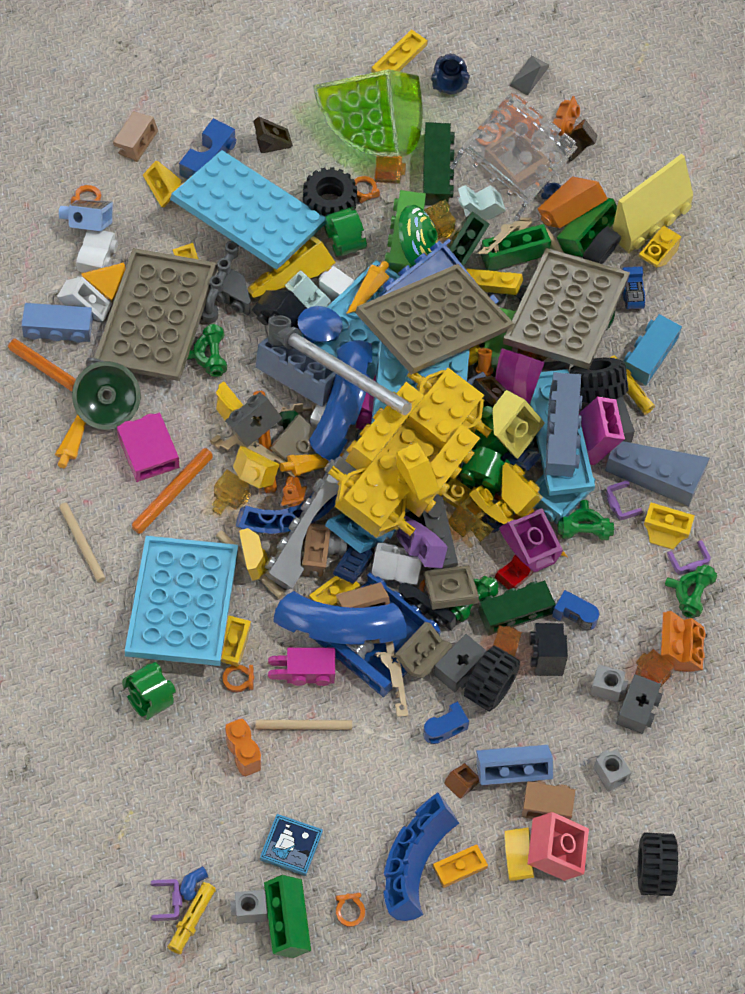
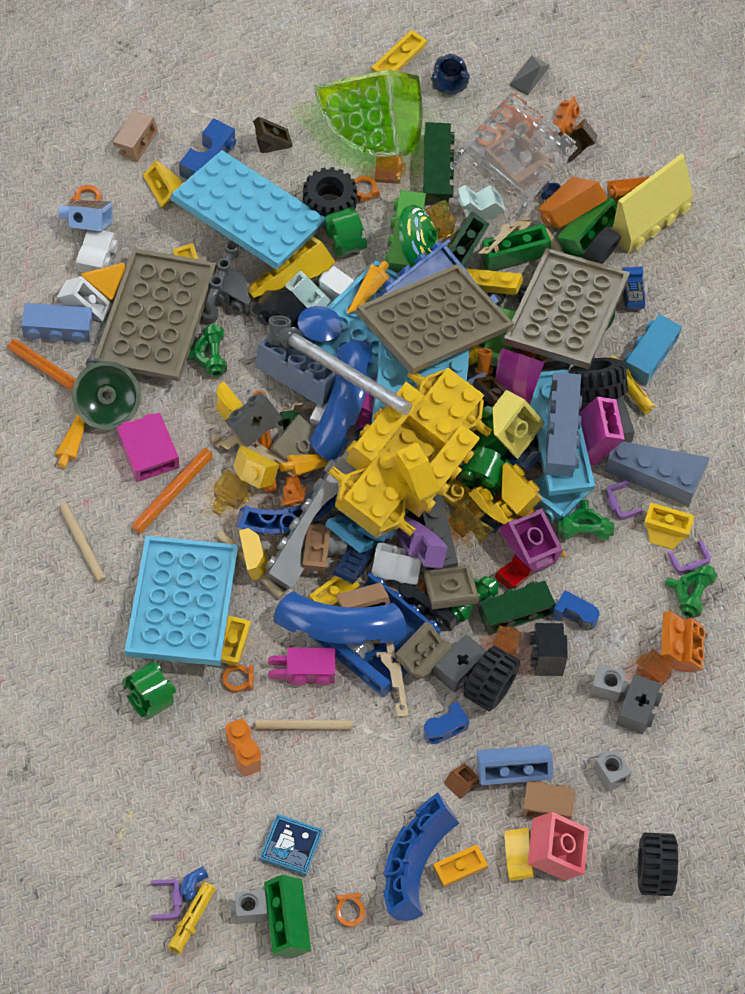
yellow slope [639,225,682,268] -> none
none -> orange hinge [607,176,649,202]

